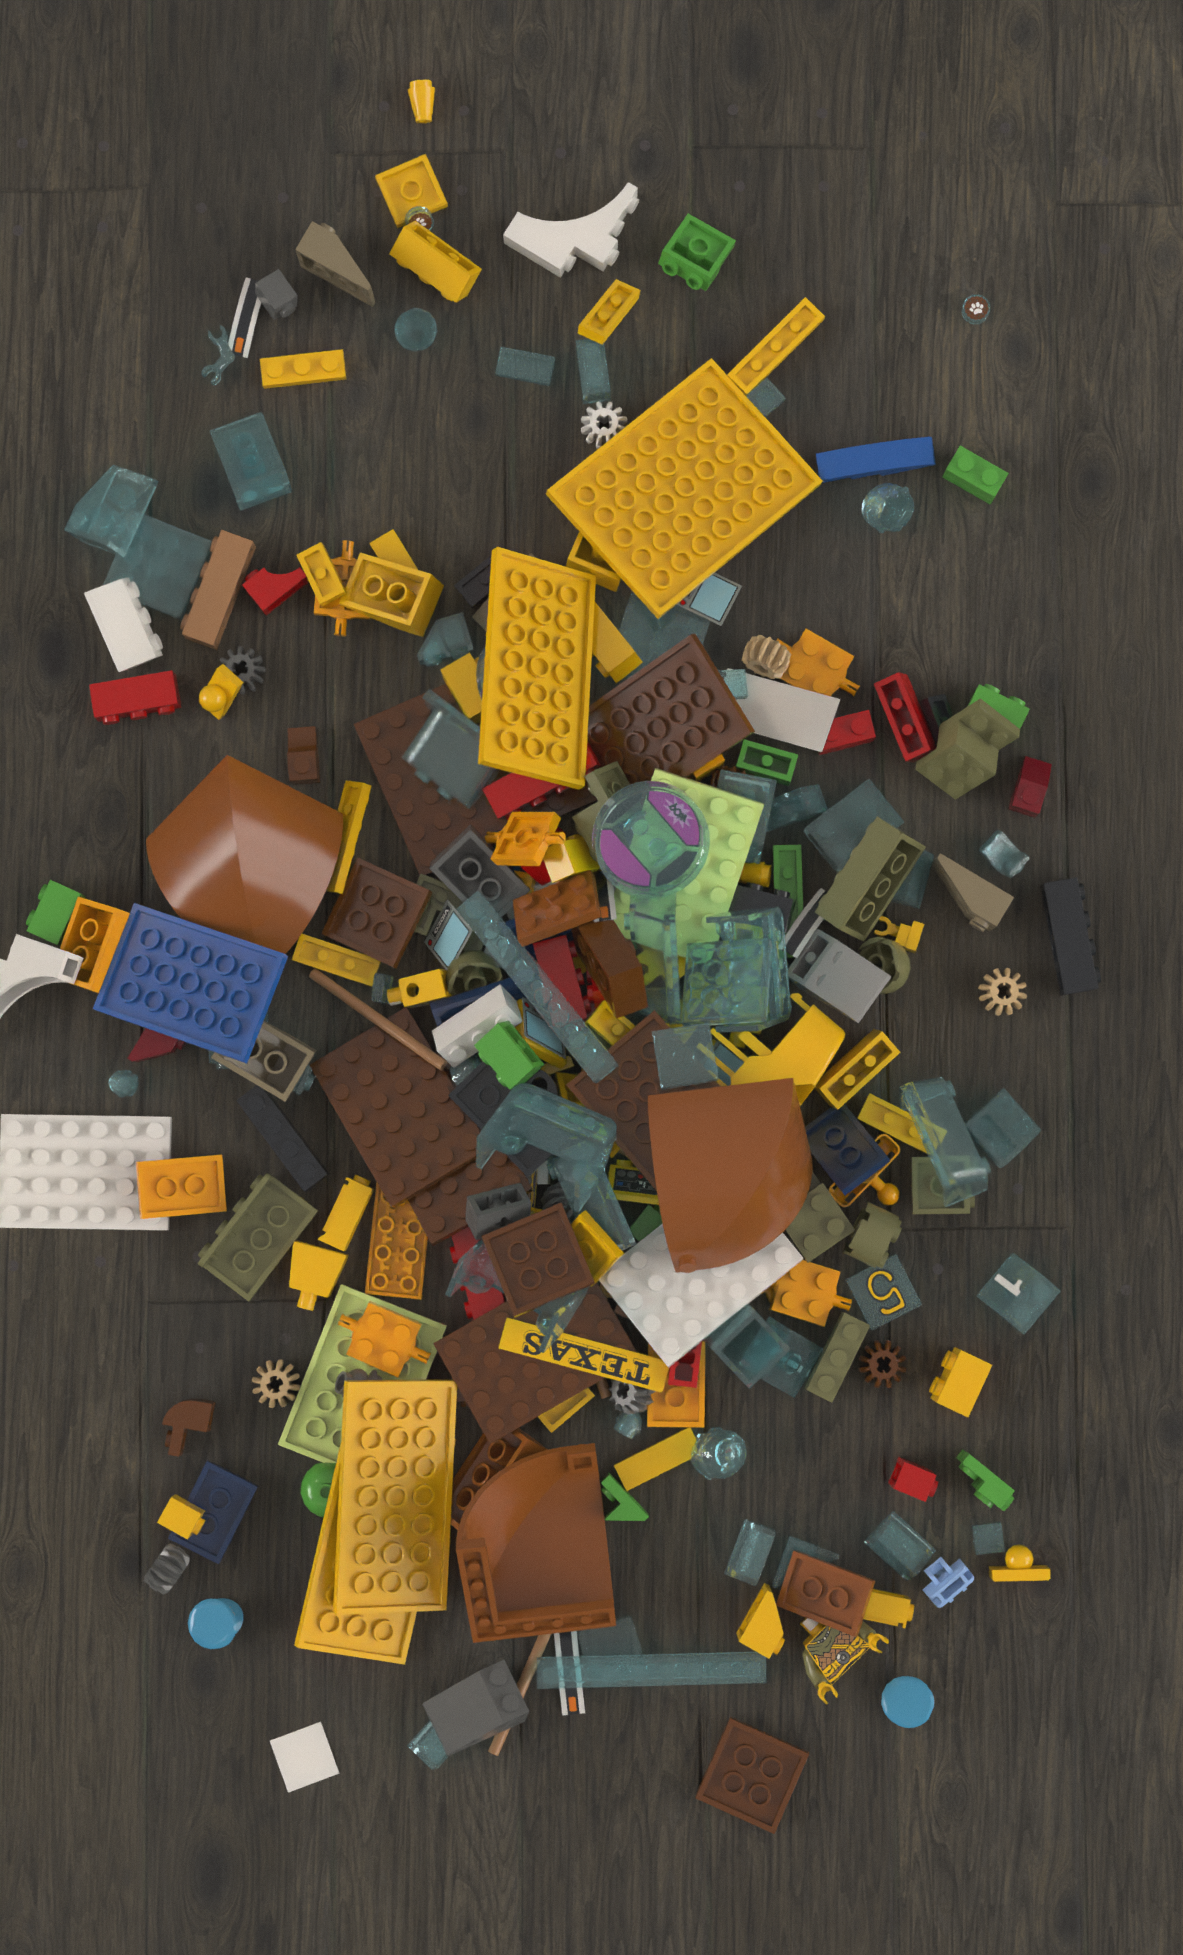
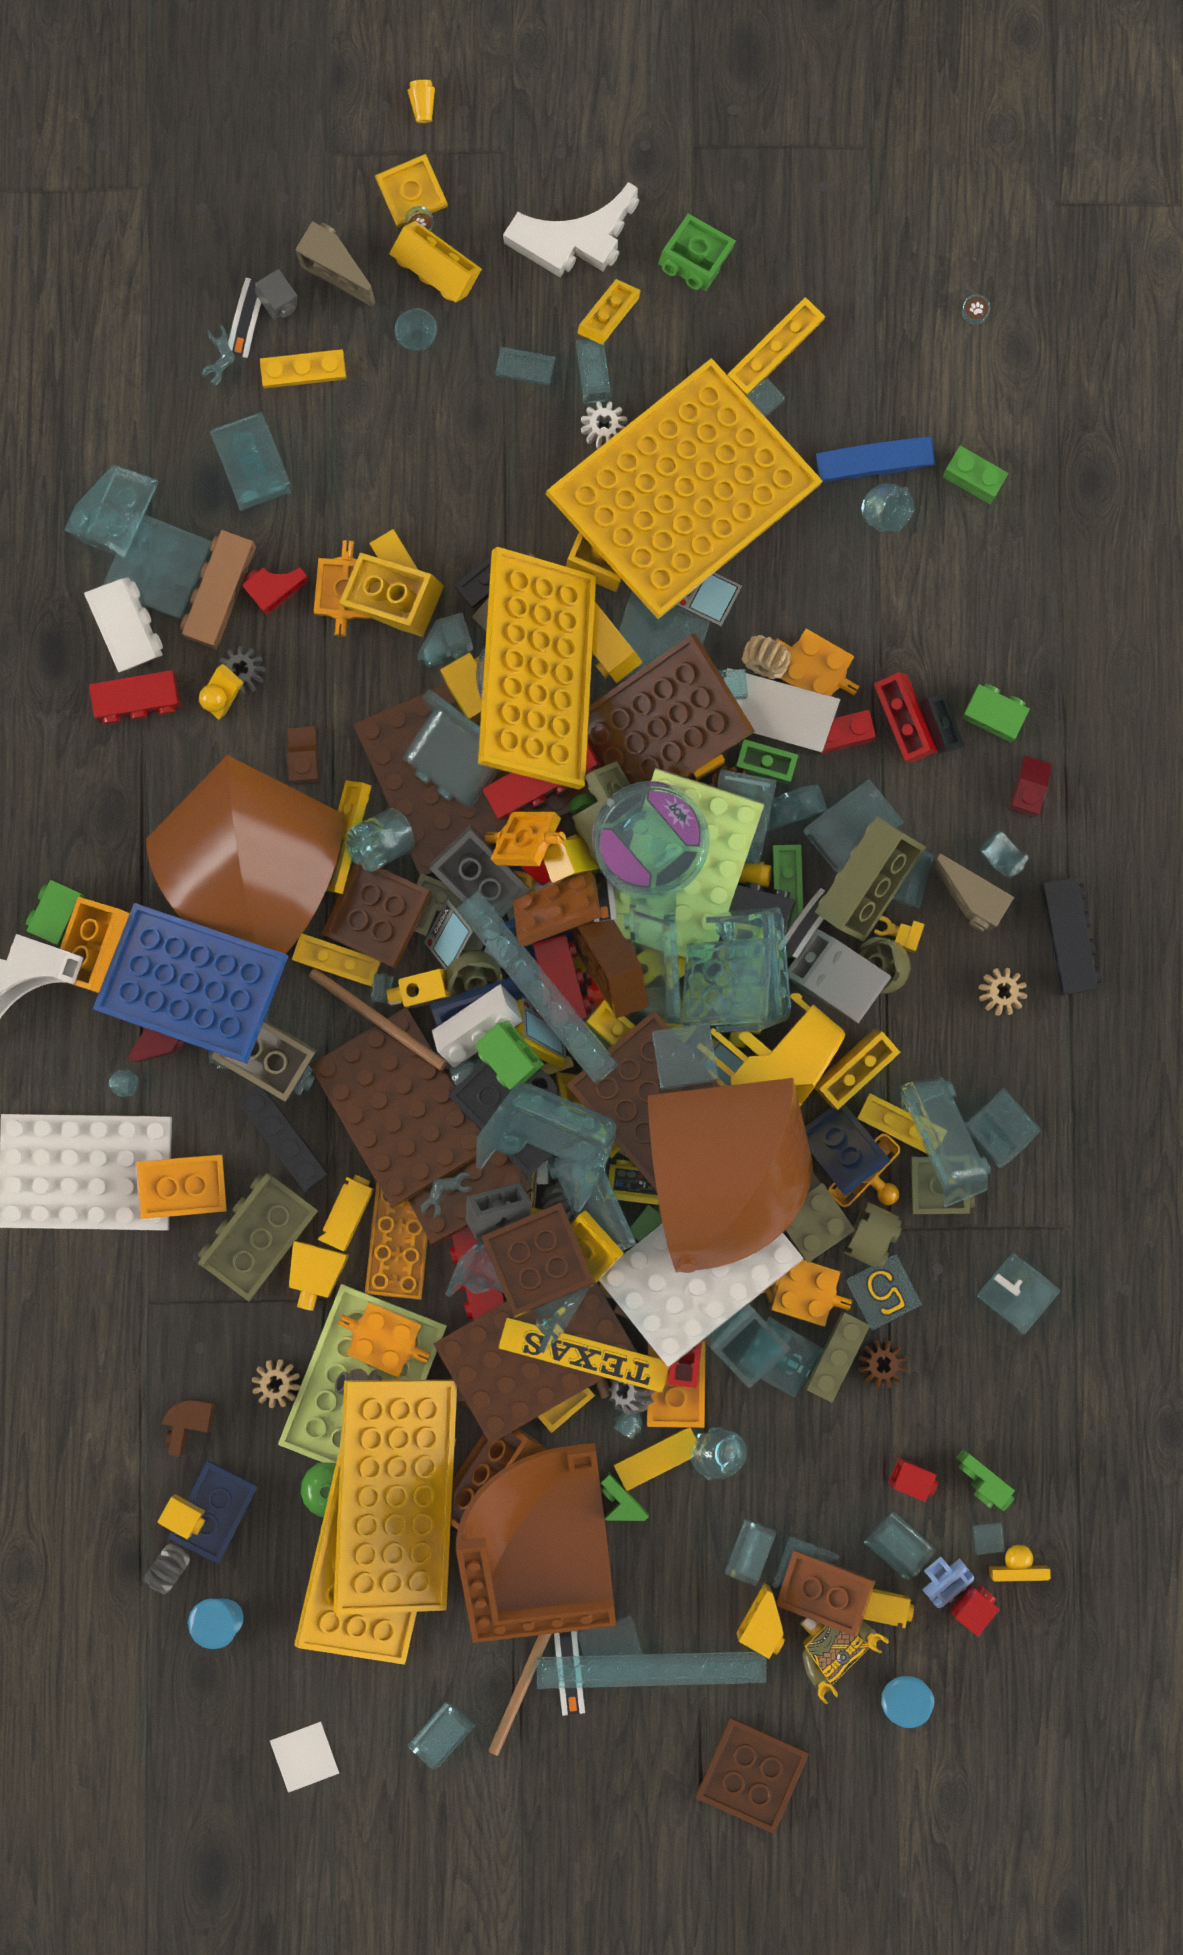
yellow plate [297,542,347,606] -> none
dark grey slope [423,1660,529,1757] -> none
olive bracket [915,699,1020,800] -> none
yellow brick [929,1347,992,1417] -> none
none -> clear light blue gear [346,808,415,872]
none -> clear light blue arm [421,1172,472,1218]
none -> bright green tile [568,793,597,816]
none -> red brick [949,1584,1000,1637]

